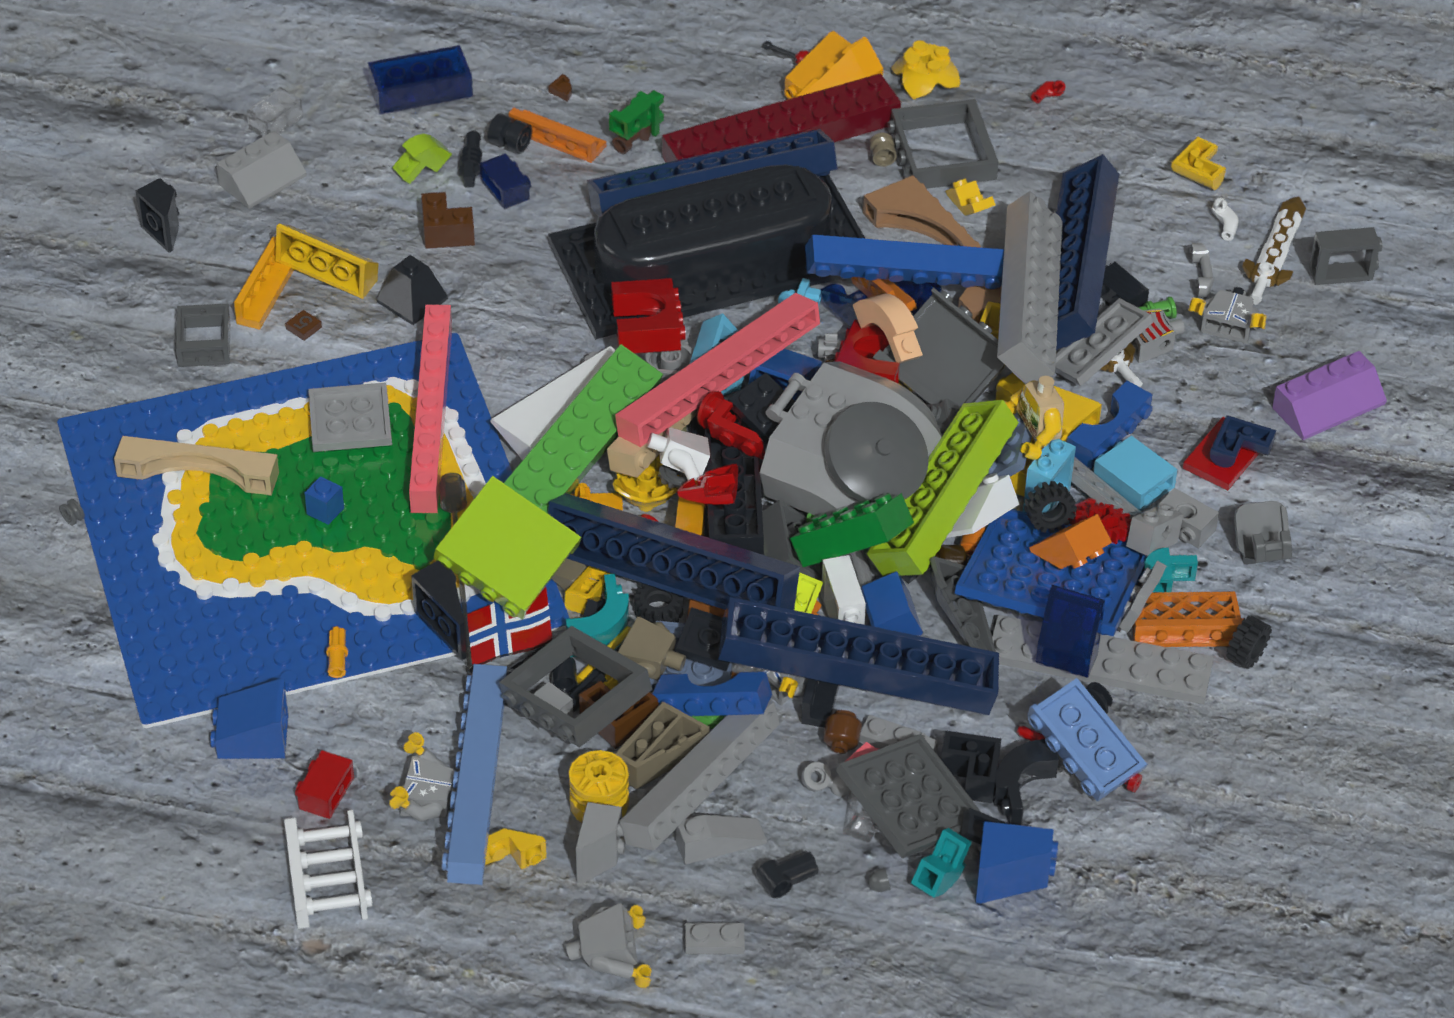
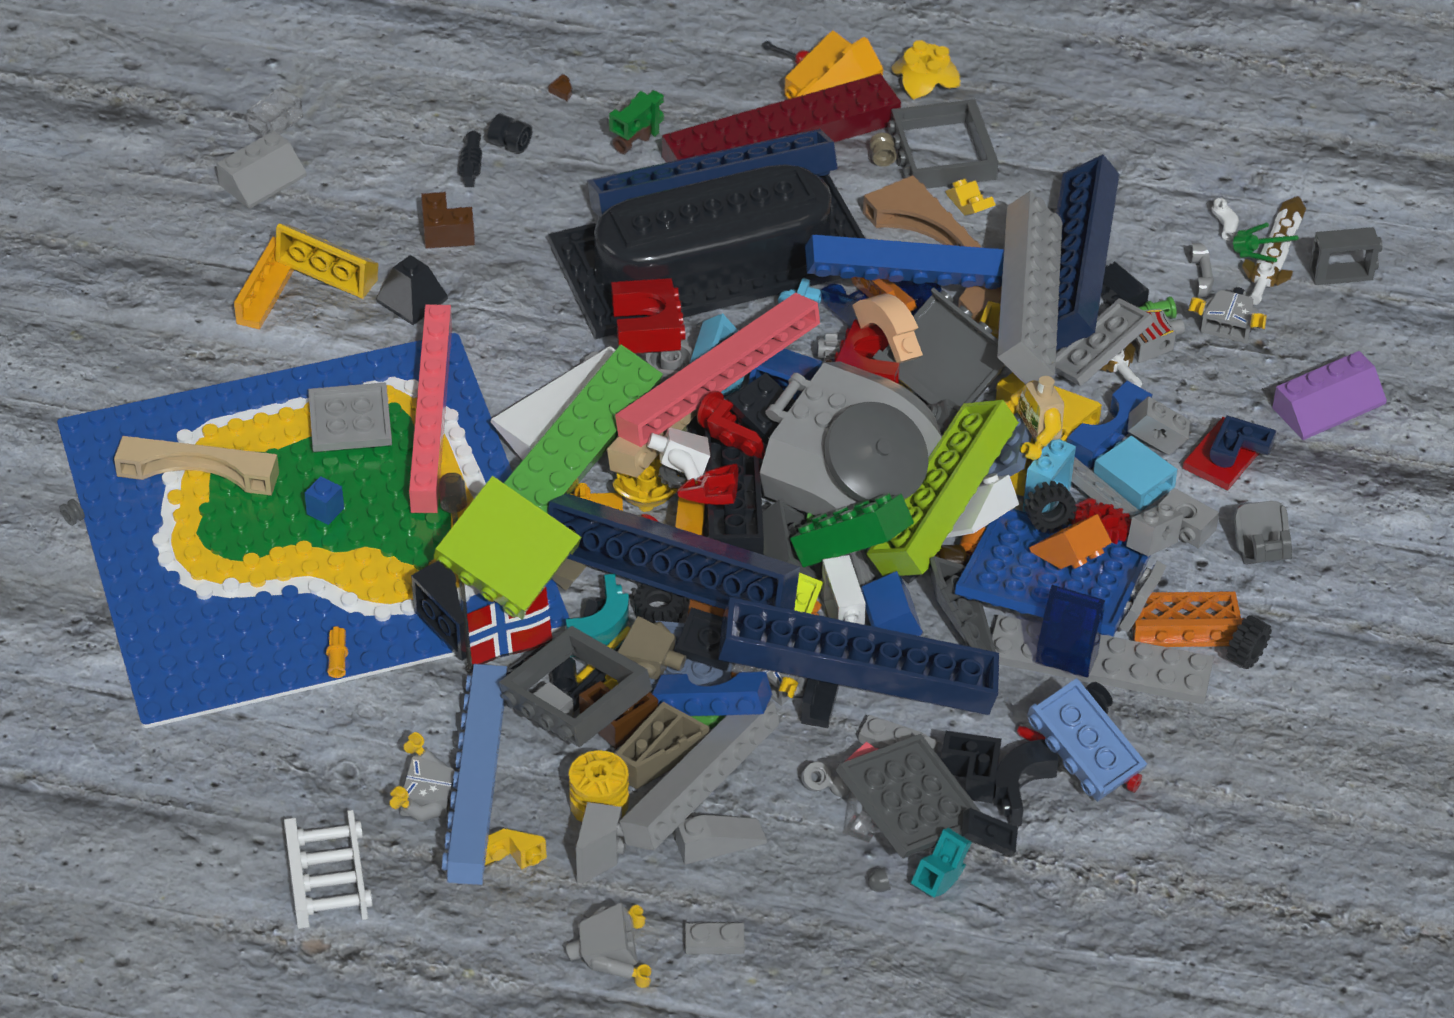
black slope [135,178,179,253] -> none
dark grey window [176,303,231,367] -> none
blue slope [211,679,289,759] -> none
reddish brown tile [286,310,322,341] -> none
red brick [295,750,354,819] -> none
clear blue brick [368,45,473,114] -> none
lime brick [392,134,452,184] -> none
clear blue brick [480,153,531,209] -> none
orange fence [509,108,606,163] -> none
yellow slope [565,566,613,614] -> none
black piece [756,851,818,899] -> none
reddish brown head [823,710,862,754] -> none
blue slope [976,822,1058,904] -> none
red arm [1031,80,1066,103] -> none
teal brick [1144,547,1198,592] -> none
yellow brick [1171,136,1226,190] -> none
none -> light grey brick [1128,396,1190,455]
none -> green plant [1233,222,1299,263]

